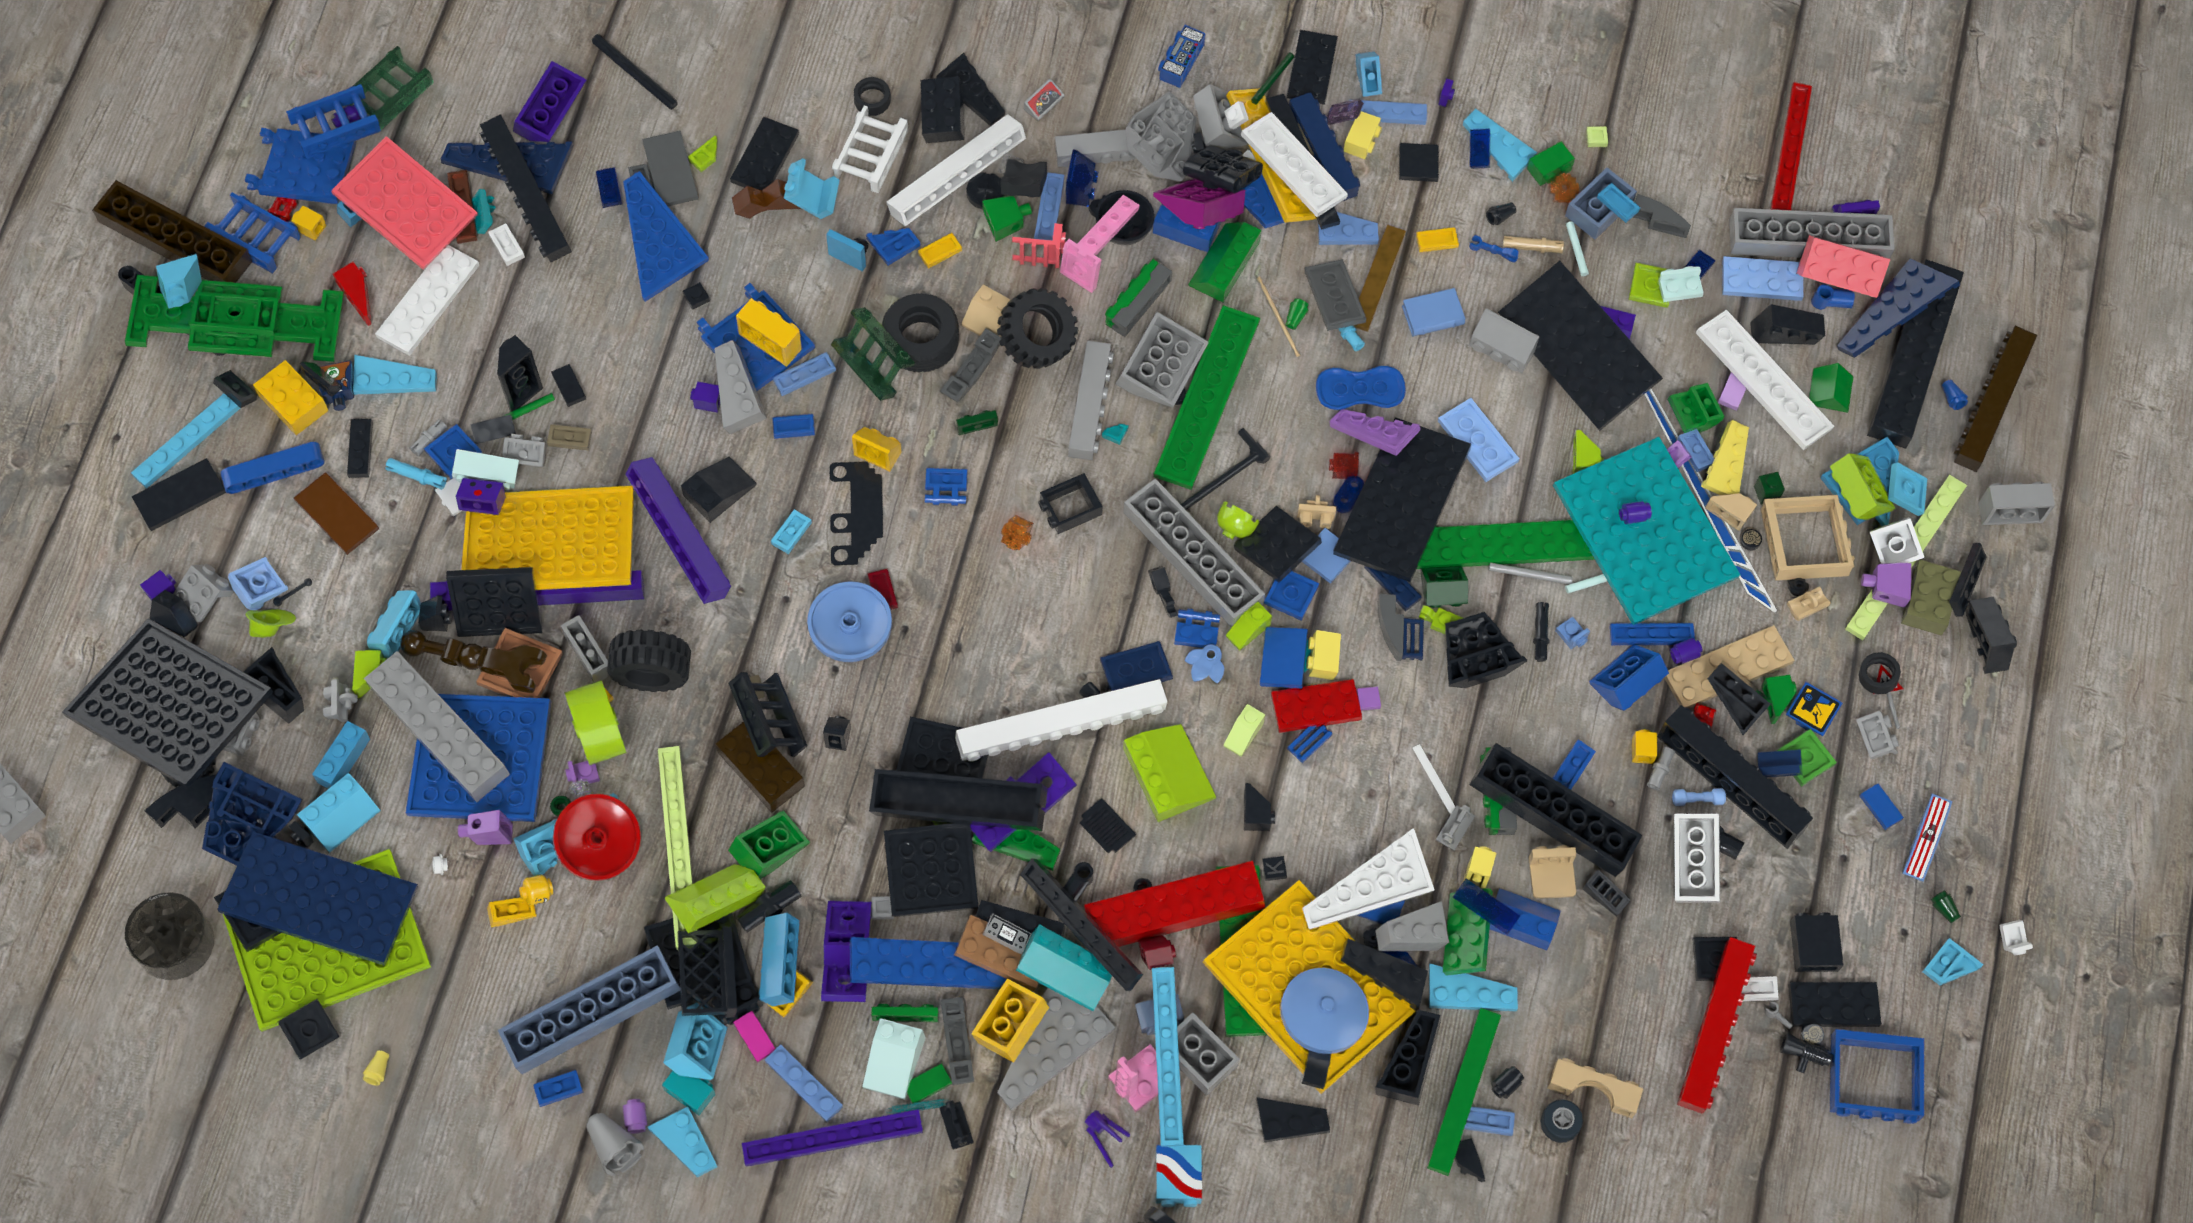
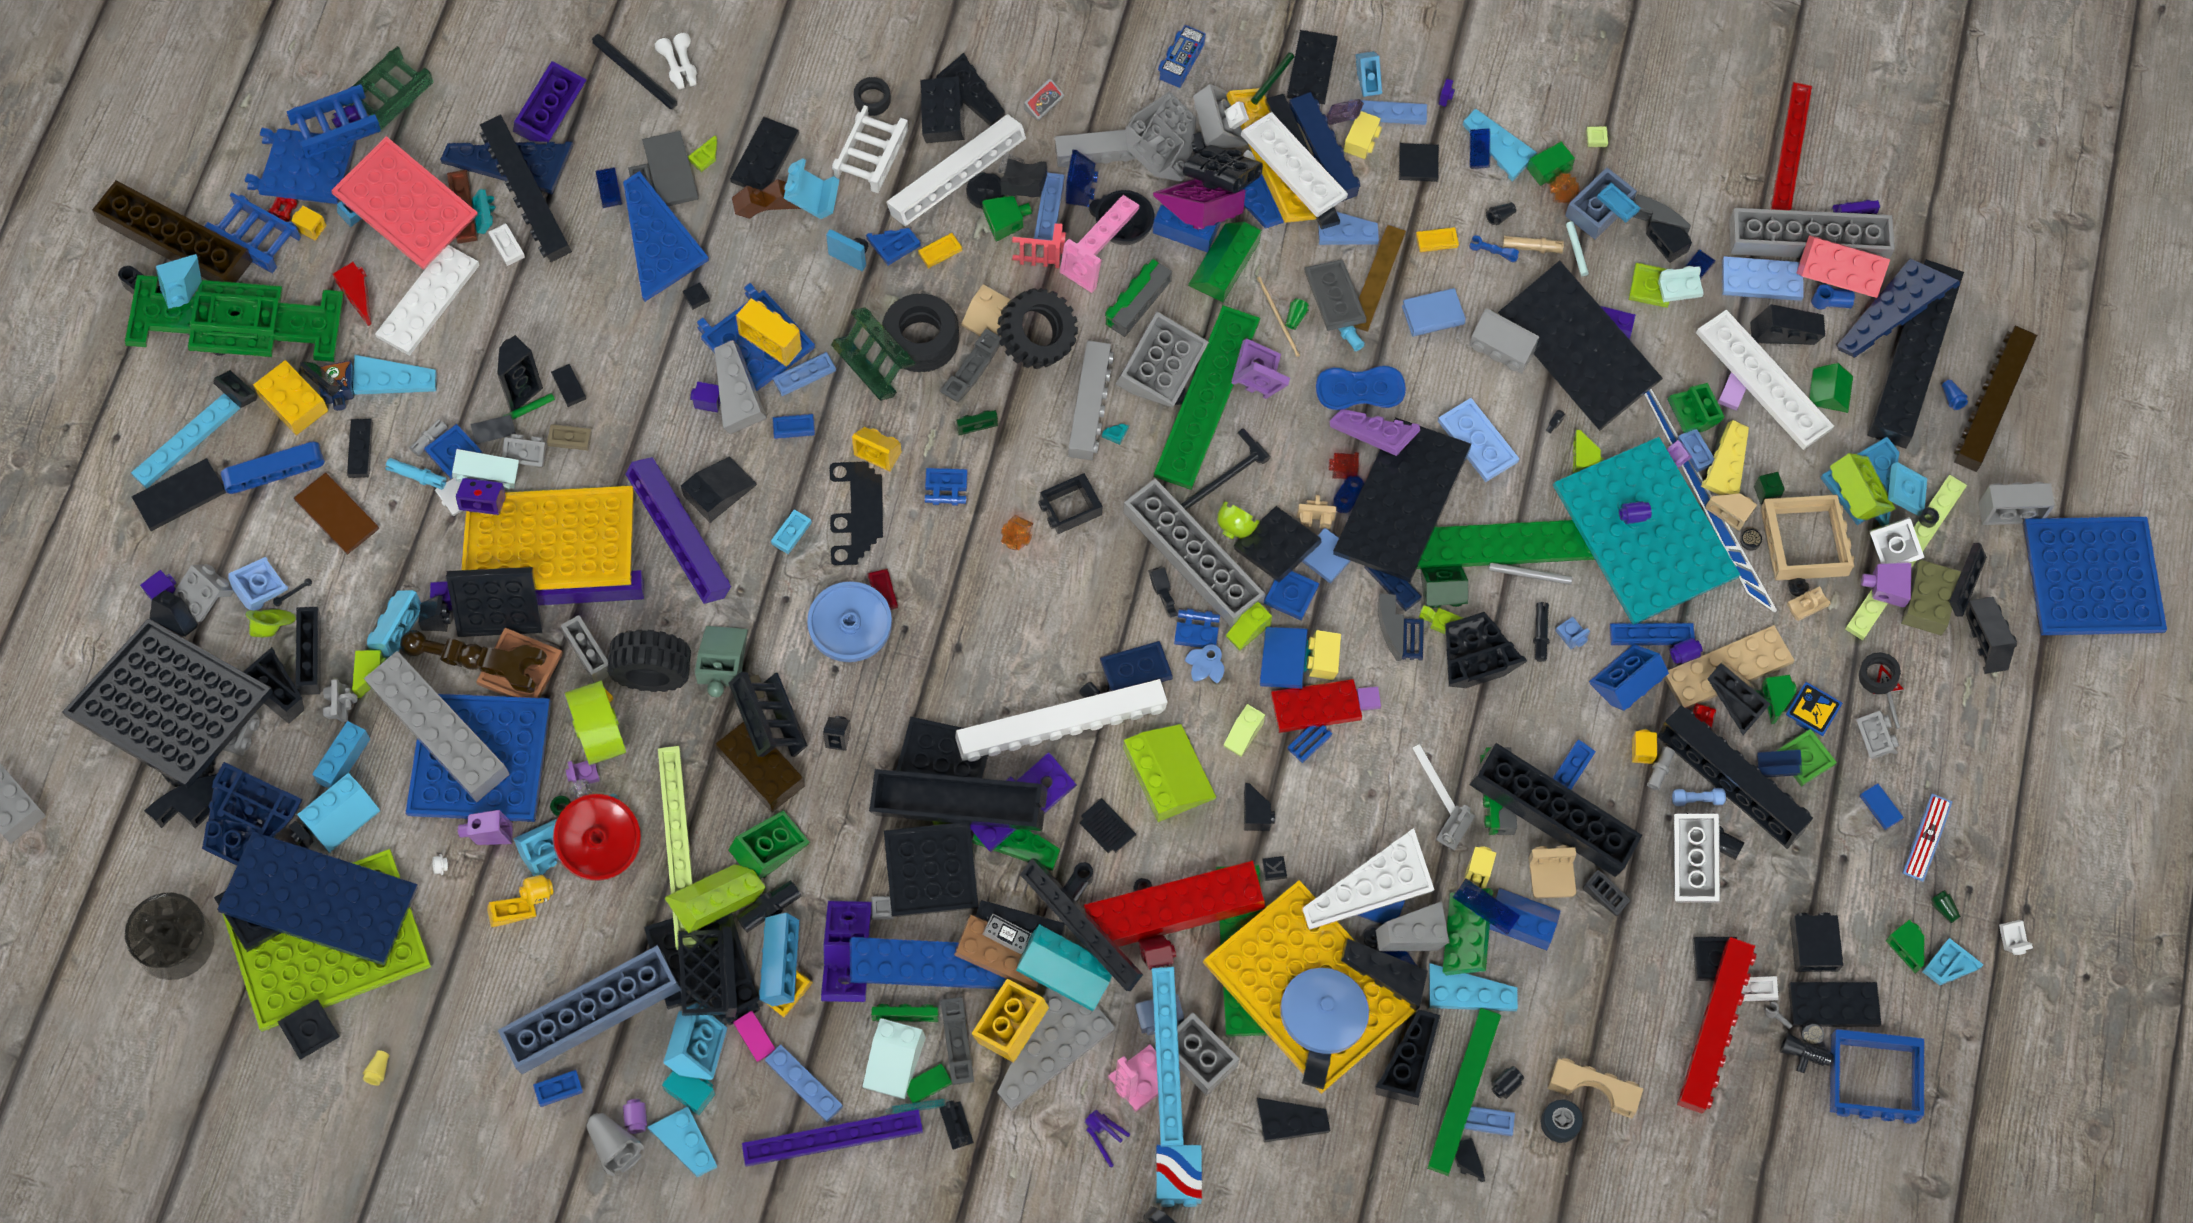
light aqua bar [1565,574,1607,594] -> none
none -> black brick [296,607,321,695]
none -> white piece [655,33,697,90]
none -> sand green slope [695,626,748,698]
none -> medium lavender bracket [1231,338,1290,399]
none -> black piece [1546,410,1566,434]
none -> black slope [1646,222,1692,263]
none -> green slope [1886,919,1925,974]
none -> black axle [1919,507,1940,528]
none -> blue plate [2023,517,2167,635]

